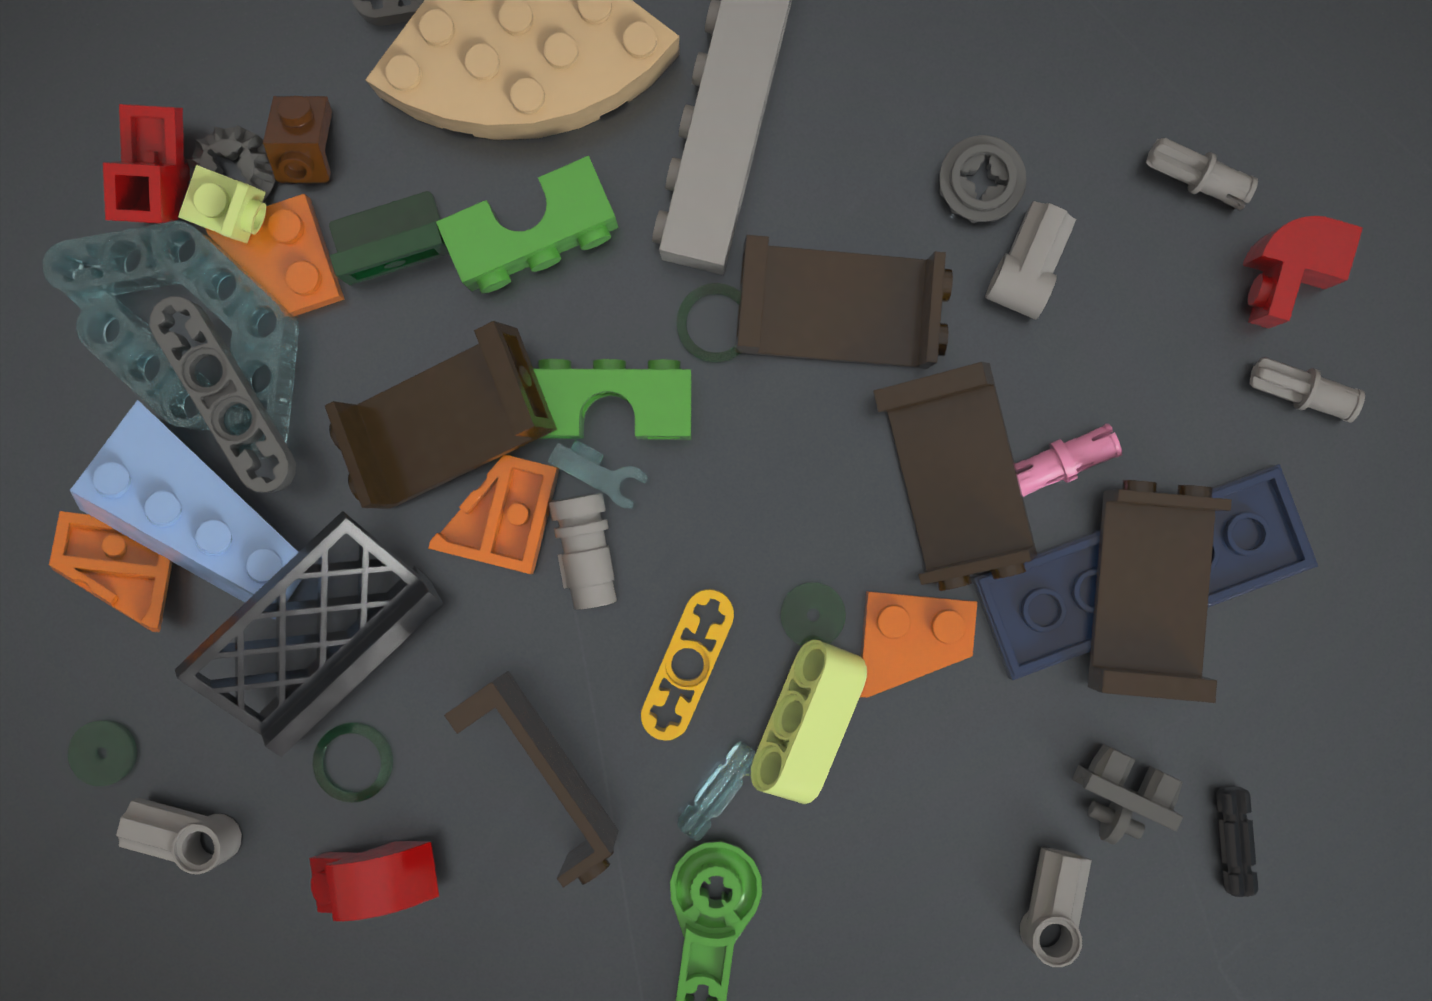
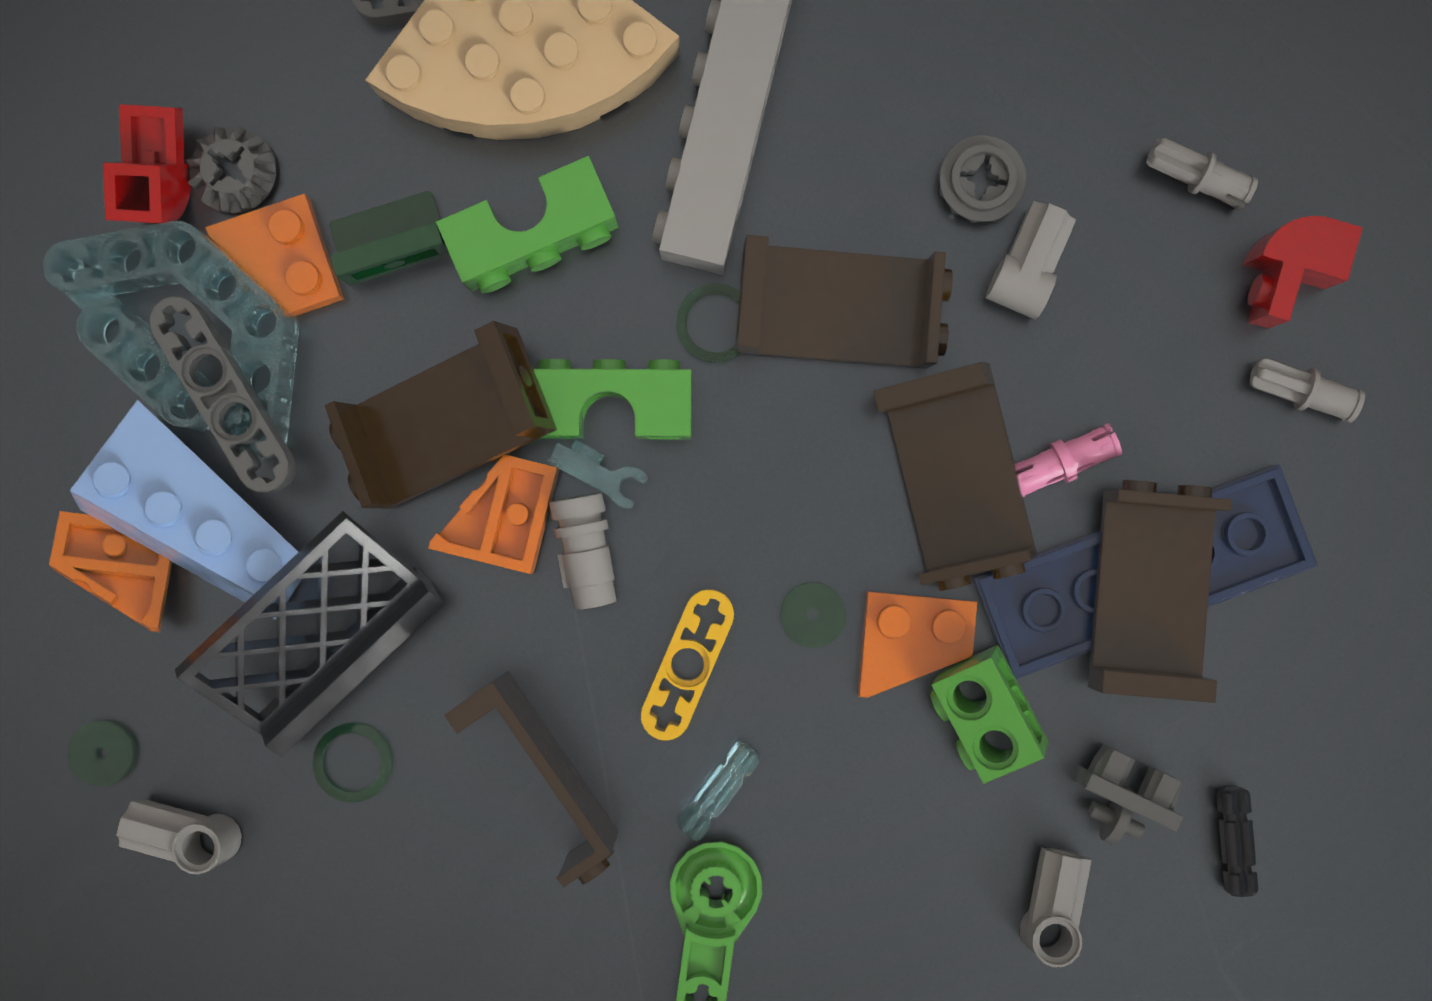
yellowish green bracket [178,165,266,244] -> none
reddish brown bracket [263,96,332,183] -> none
red brick [309,841,439,921] -> none
yellowish green beam [751,640,867,804] -> none
none -> bright green brick [931,645,1049,784]

